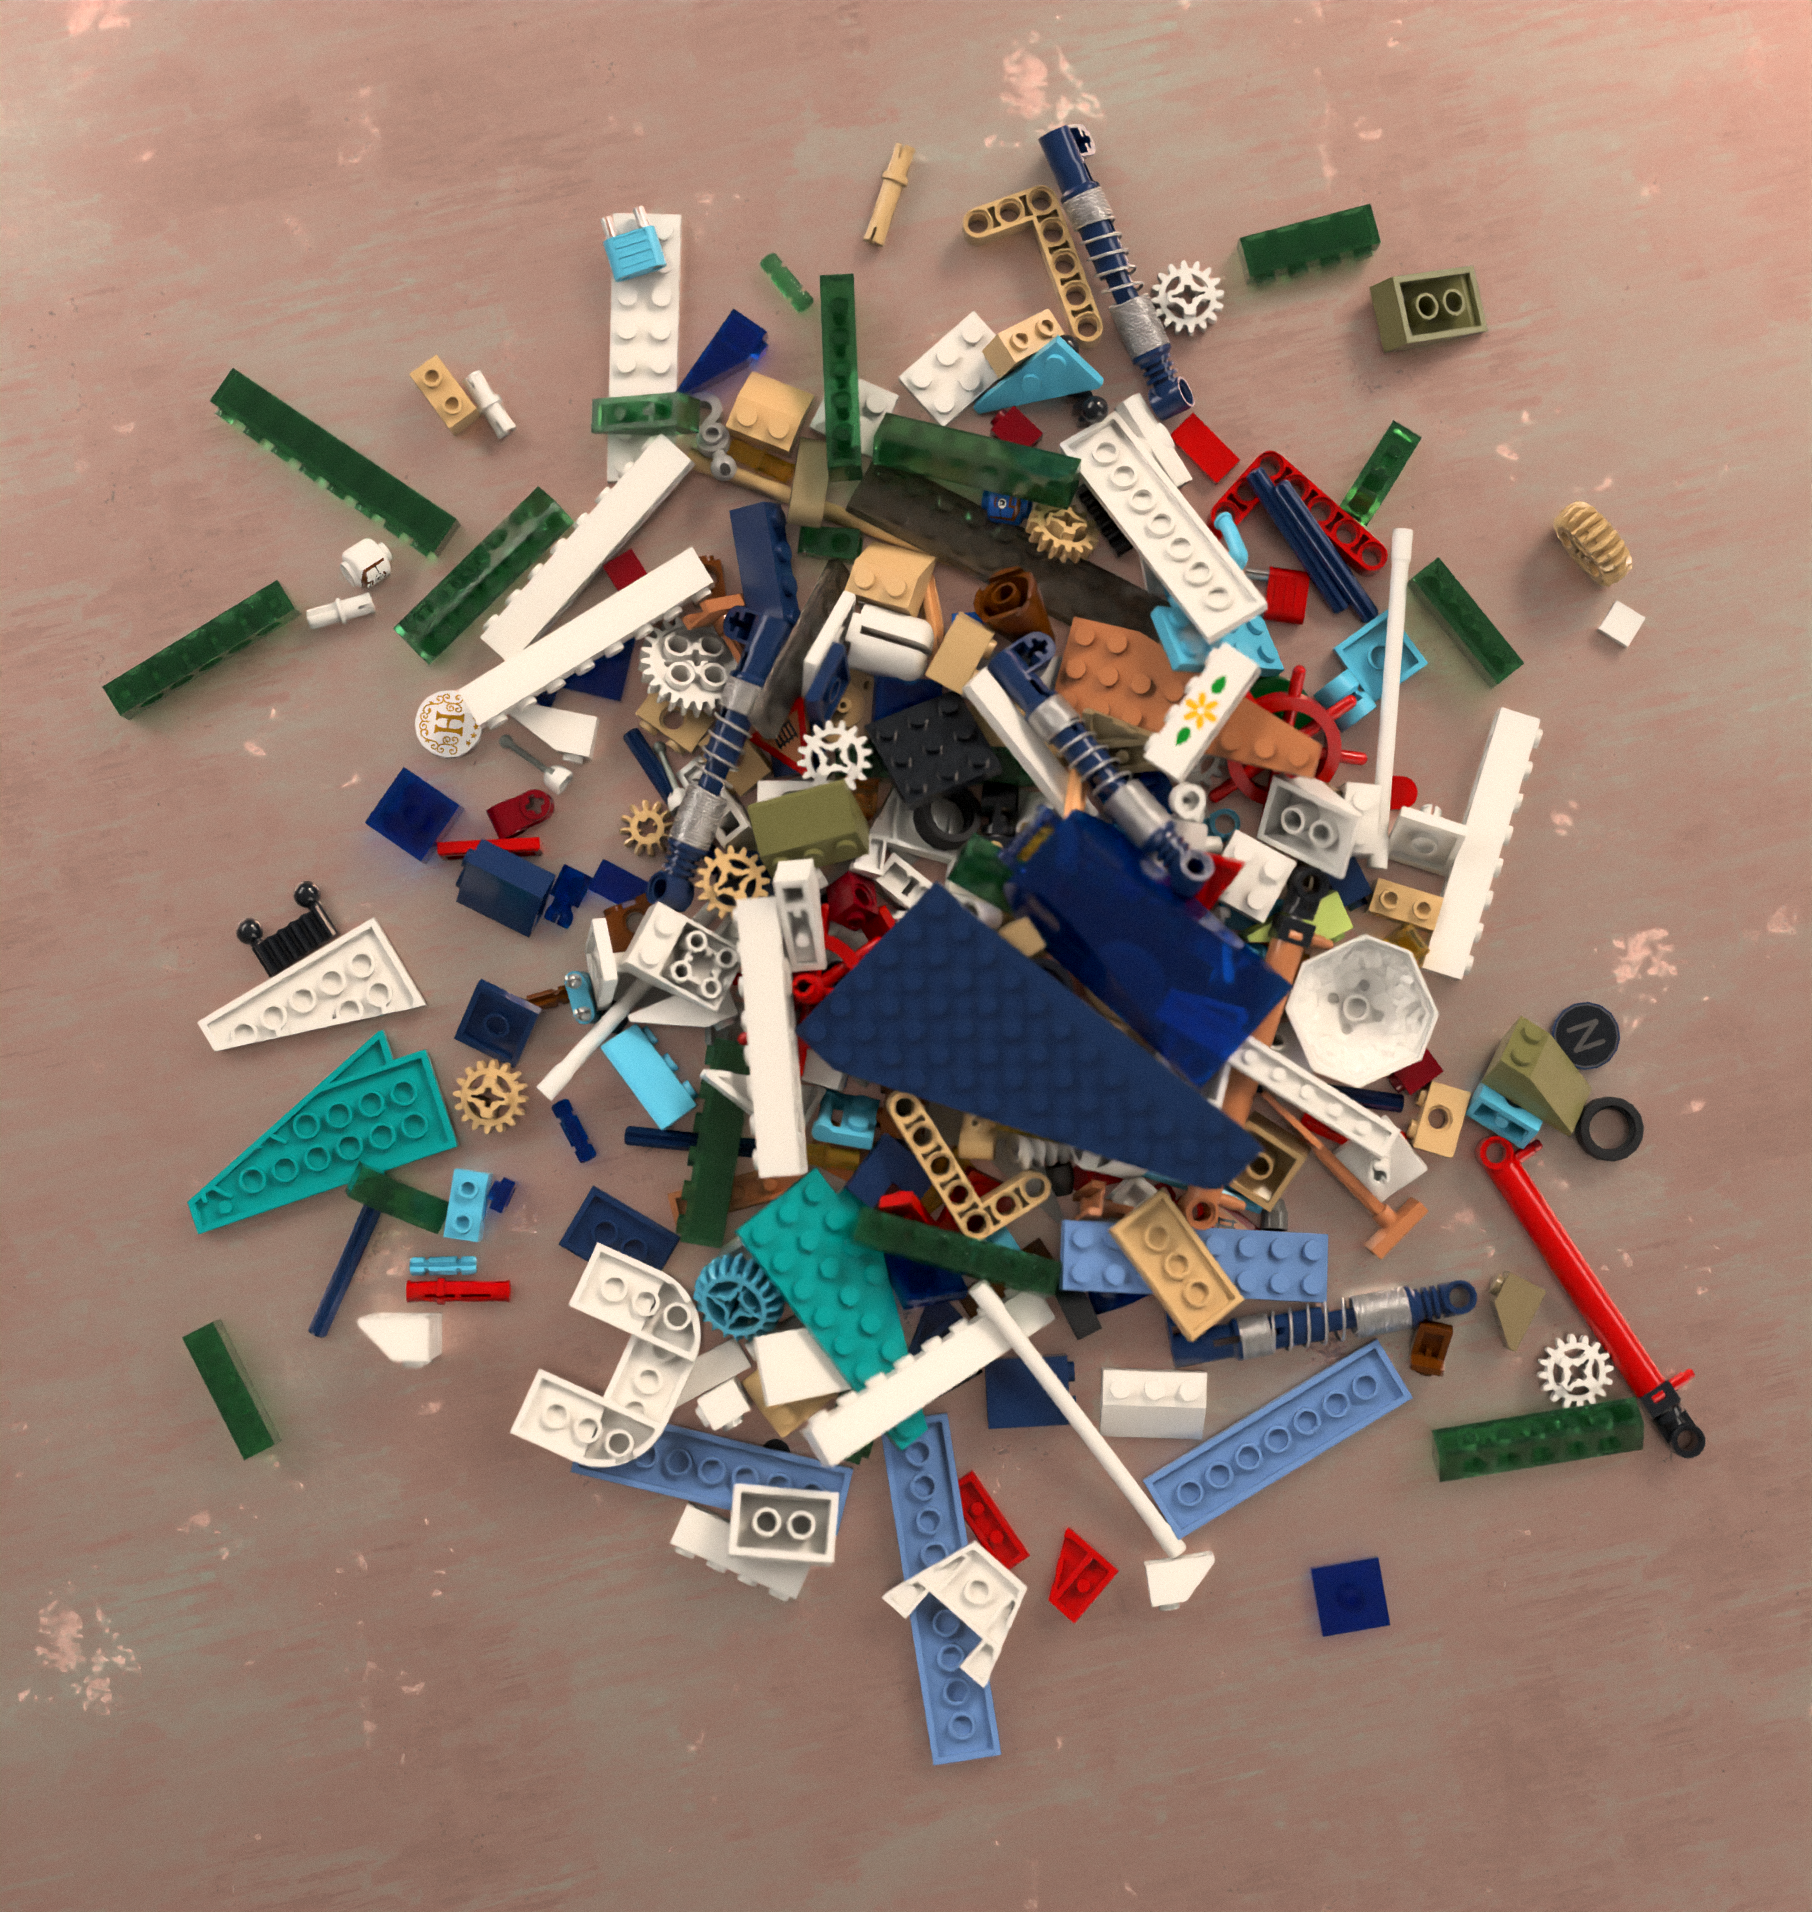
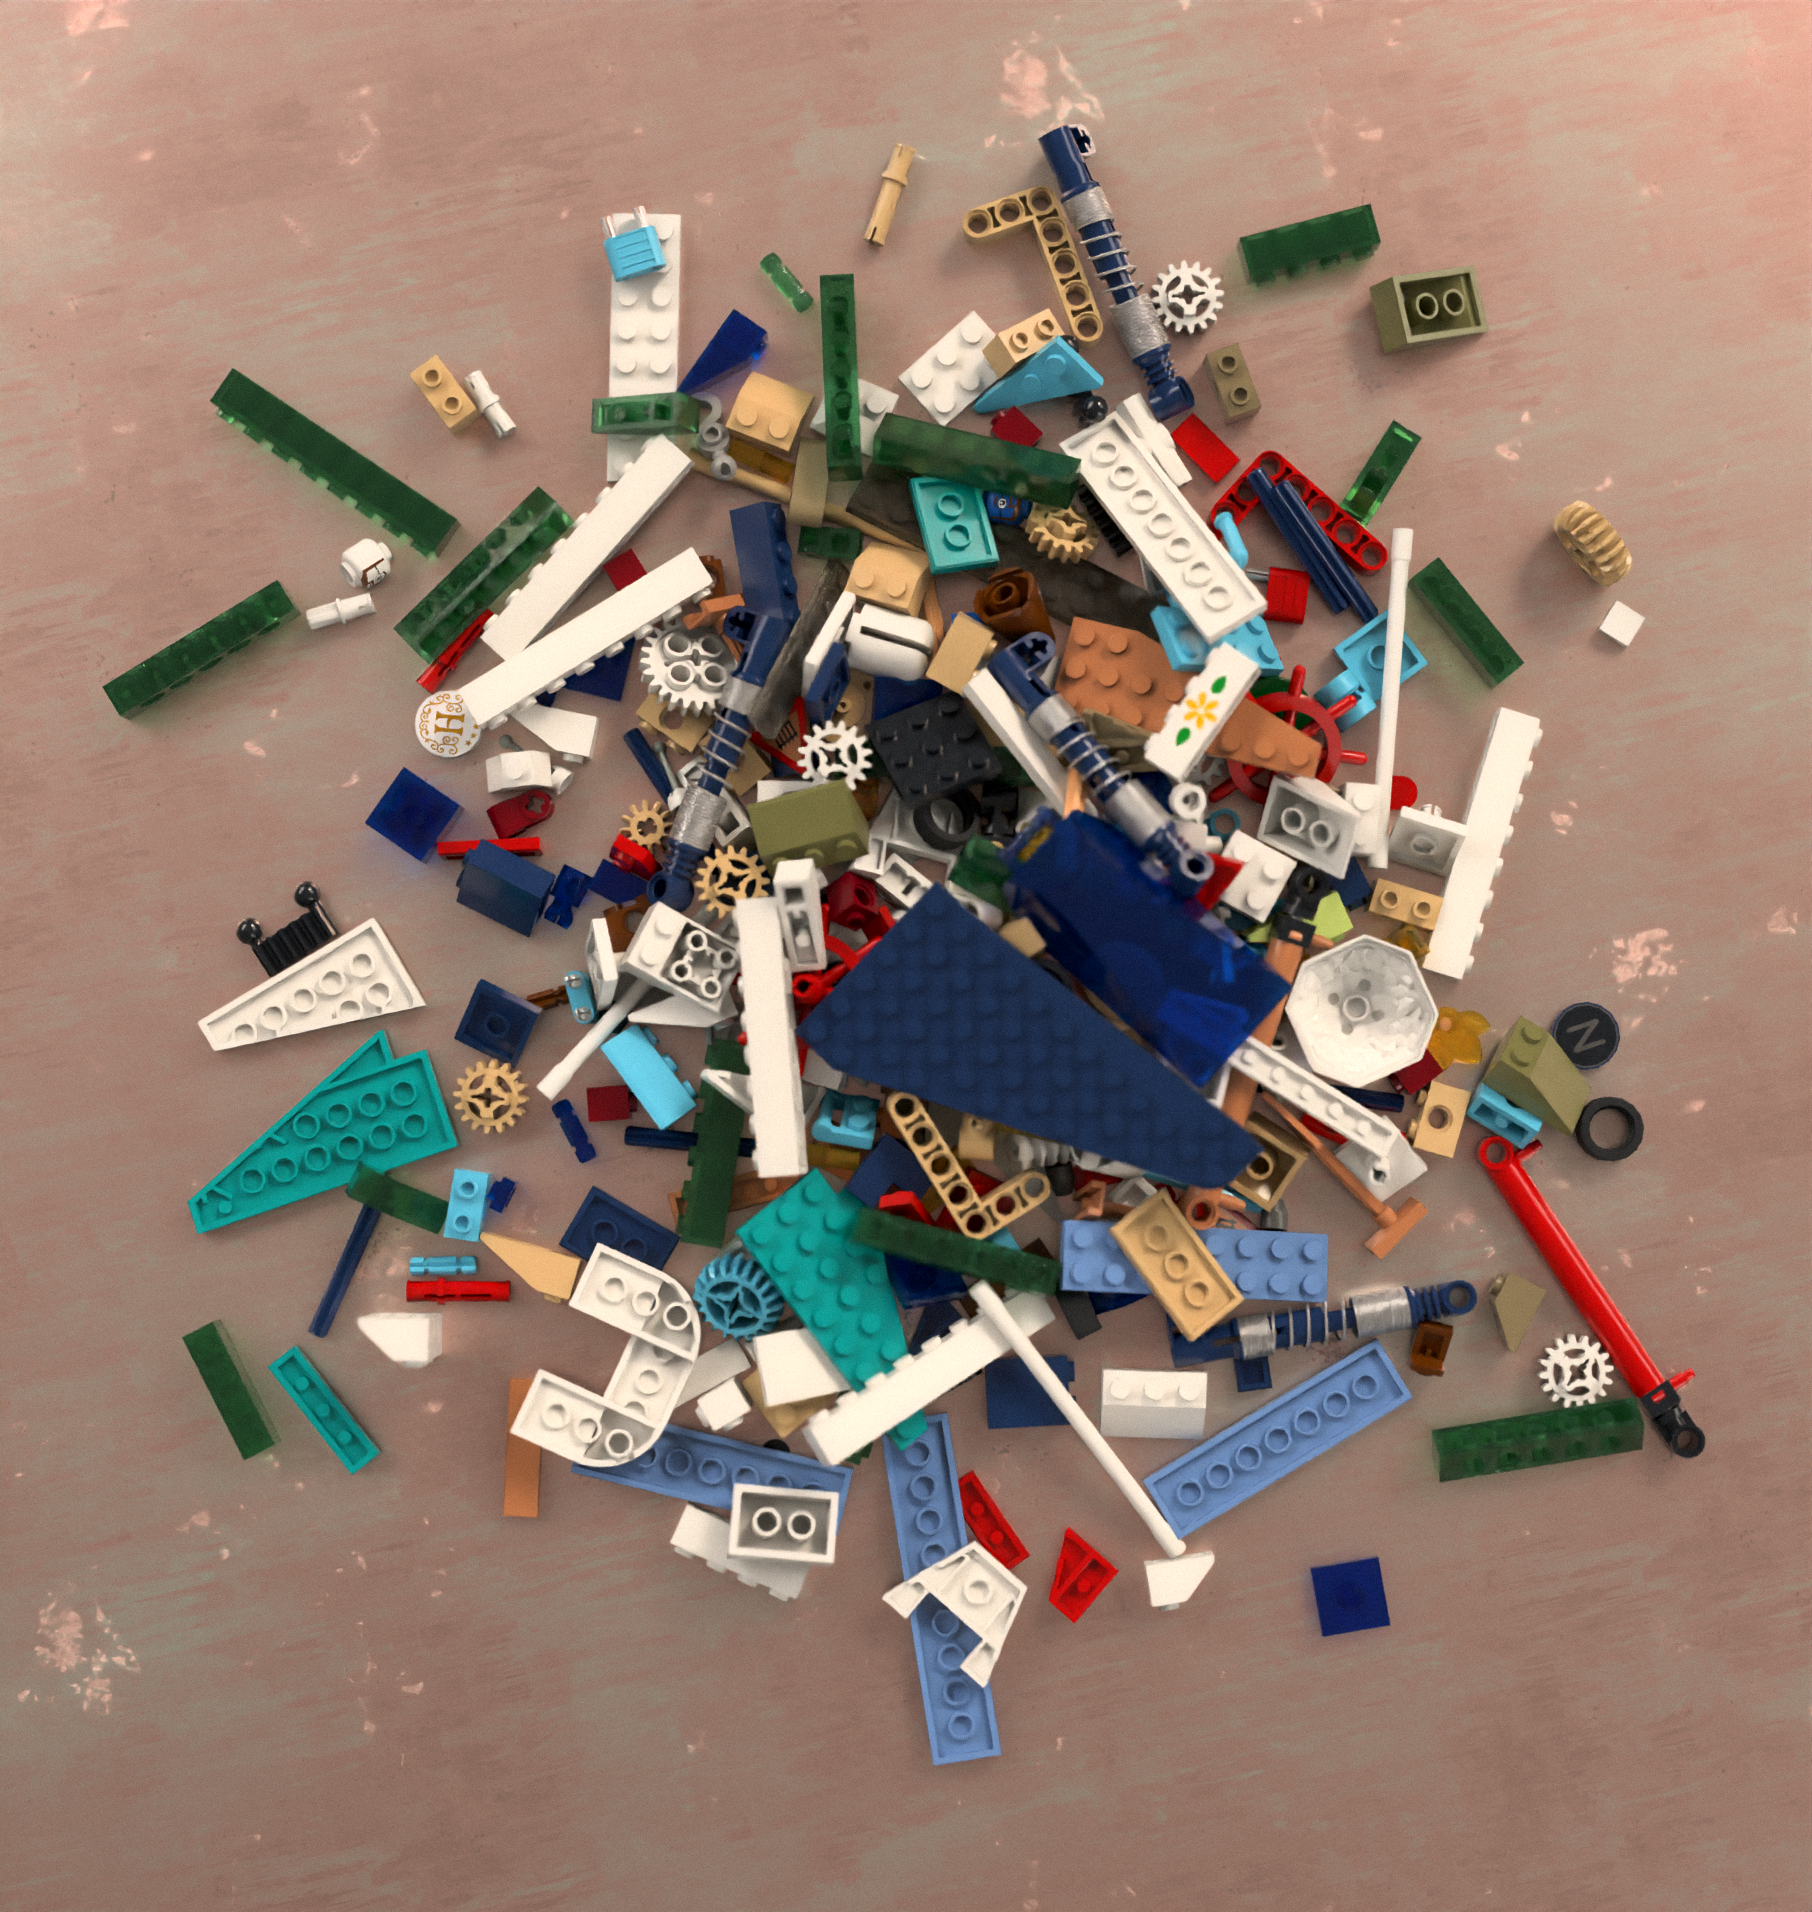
none -> teal plate [268,1345,381,1475]
none -> red pin [415,602,494,695]
none -> tan slope [479,1231,583,1304]
none -> white slope [486,750,552,794]
none -> nougat tile [503,1378,542,1517]
none -> dark red brick [586,1085,638,1122]
none -> red wing [609,834,663,881]
none -> teal tile [908,470,1000,575]
none -> dark tan brick [1203,343,1261,425]
none -> dark blue tile [1233,1355,1272,1393]
none -> clear yellow plate [1428,1007,1490,1071]

